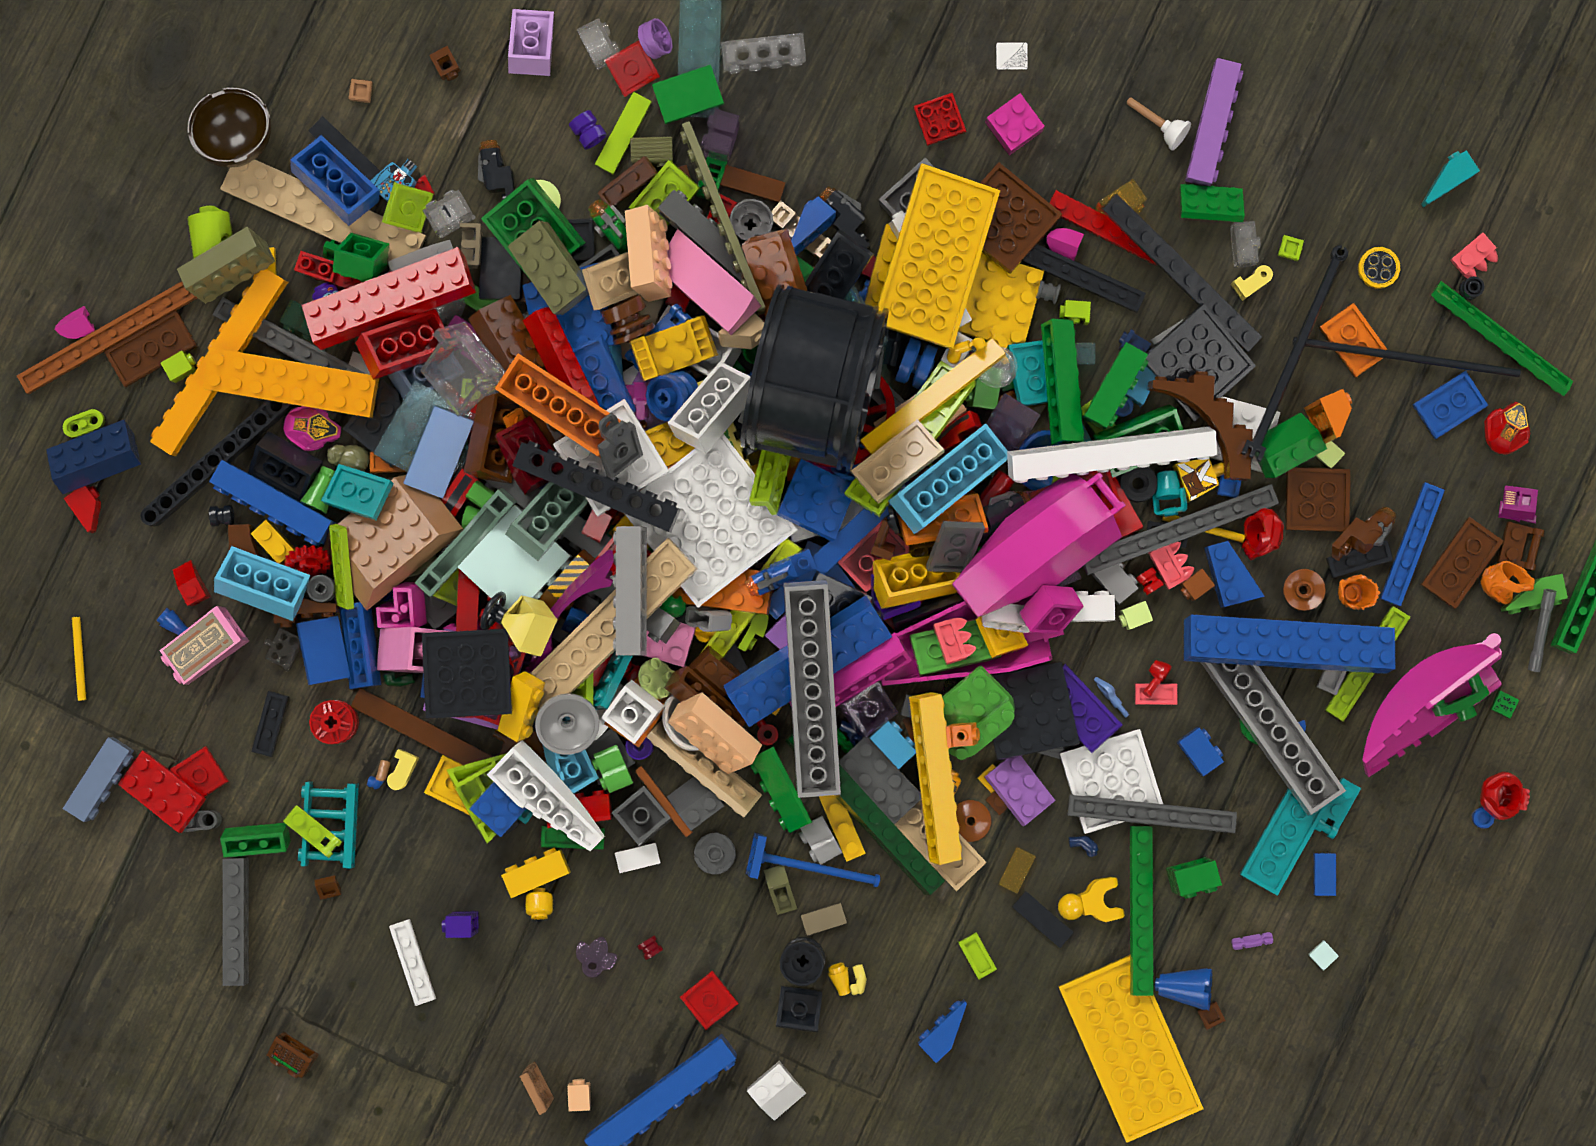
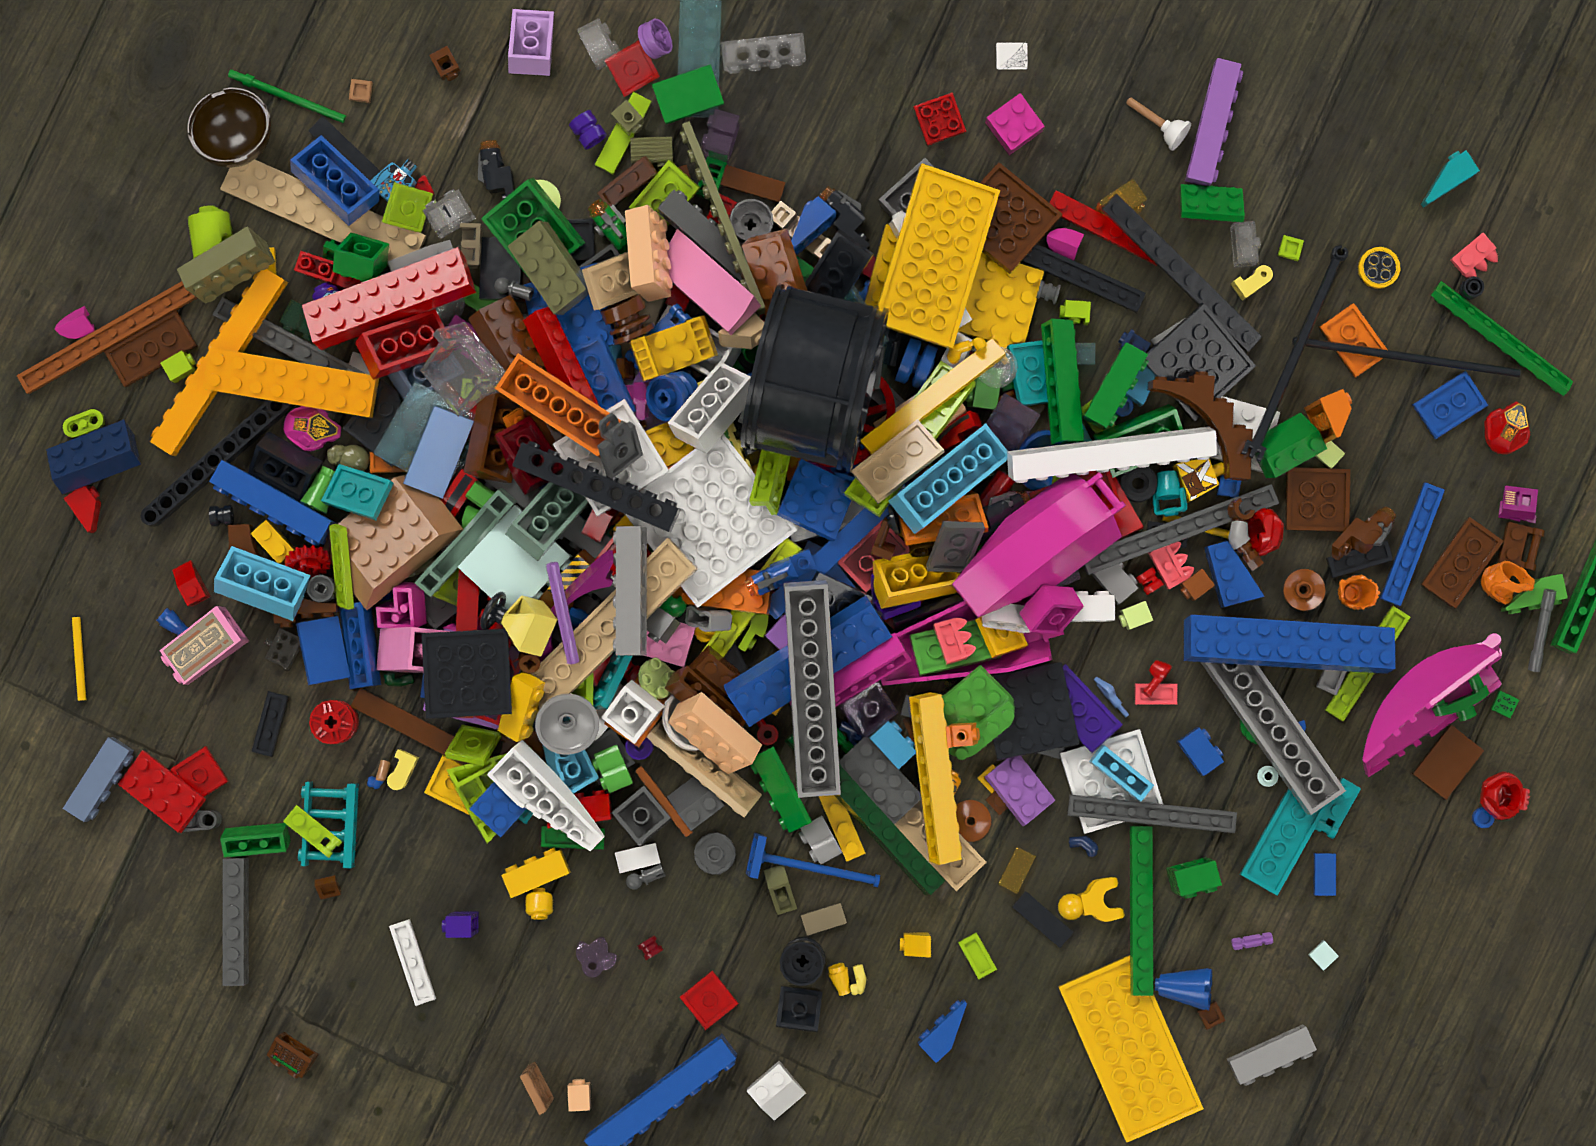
none -> green bar [228,69,346,123]
none -> lime tile [445,725,501,766]
none -> dark grey pin [494,277,534,301]
none -> reddish brown wheel [518,652,540,674]
none -> medium lavender axle [546,562,579,664]
none -> olive brick [611,100,644,136]
none -> reddish brown tile [616,358,635,381]
none -> dark grey pin [626,864,666,890]
none -> yellow slope [900,933,931,957]
none -> medium azure brick [1089,745,1154,802]
none -> reddish brown piece [1227,498,1264,571]
none -> light grey brick [1227,1024,1317,1086]
none -> light aqua plate [1257,766,1278,787]
none -> reddish brown tile [1412,725,1484,800]

